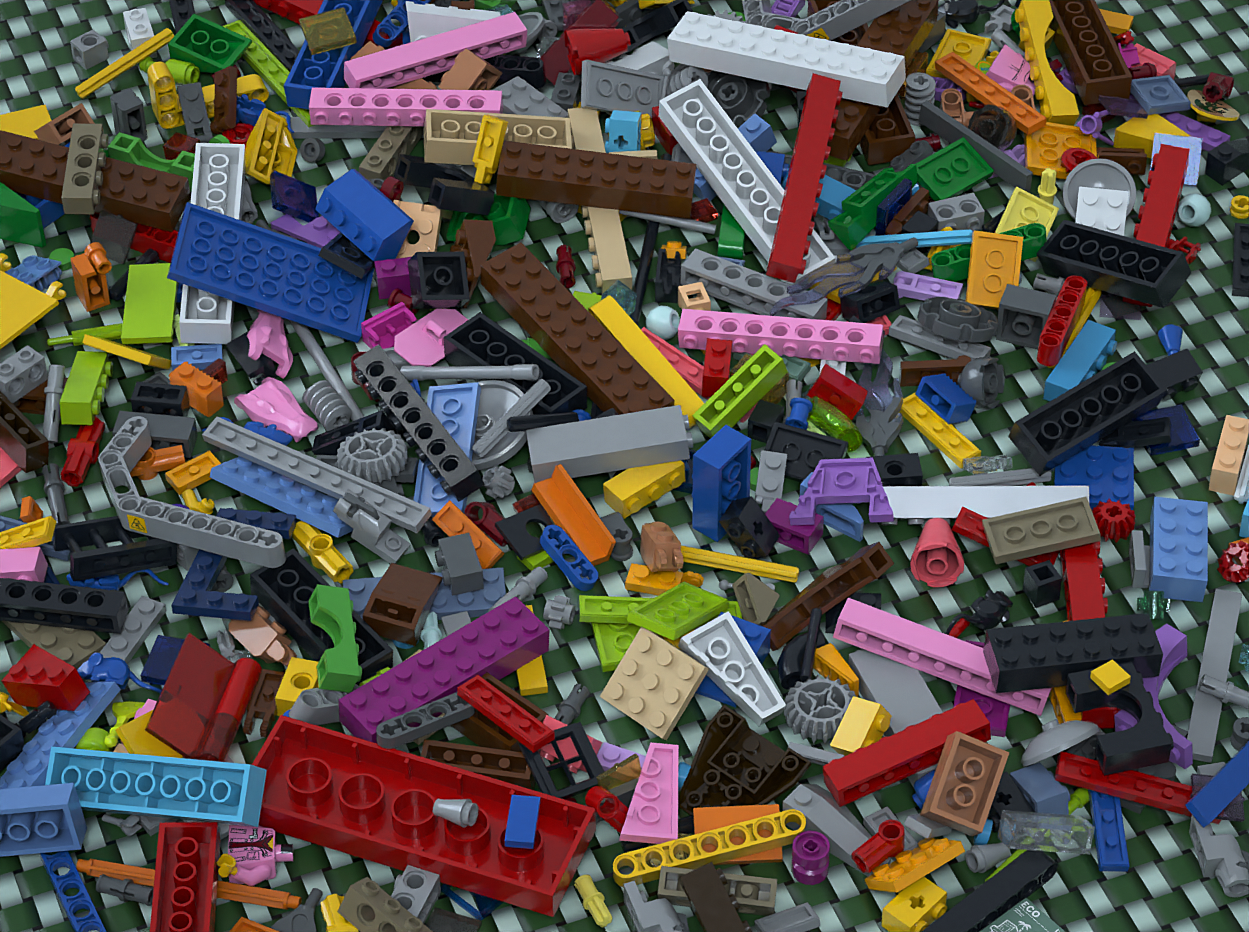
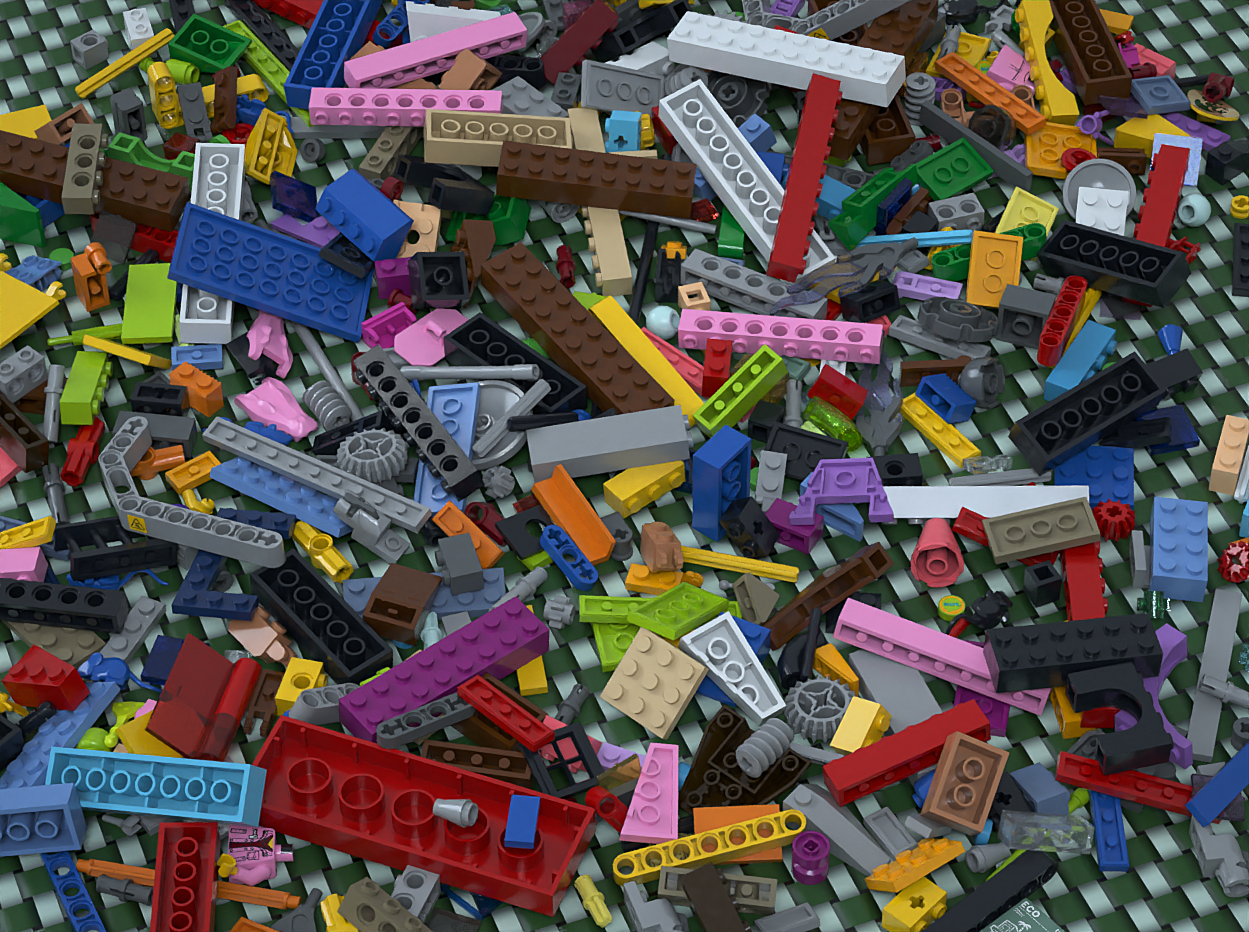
orange tile [20,496,43,523] -> none
clear red tile [203,358,228,385] -> none
light grey axle [216,629,236,659] -> none
clear yellow tile [299,7,357,55] -> none
bright green arch [308,584,362,693] -> none
yellow hinge [472,114,508,184] -> none
red cone [564,29,631,75] -> none
clear light blue brick [601,280,637,315] -> none
light grey hinge [660,68,672,100] -> none
blue bush [785,397,813,430] -> none
red piece [851,819,905,873] -> none
light grey dish [1021,719,1100,767] -> none
light yellow axle [1038,168,1057,205] -> none
yellow tile [1090,659,1131,695] -> none
none -> light grey piece [736,718,794,778]
none -> light grey pin [938,25,961,59]
none -> lime tile [938,595,965,622]

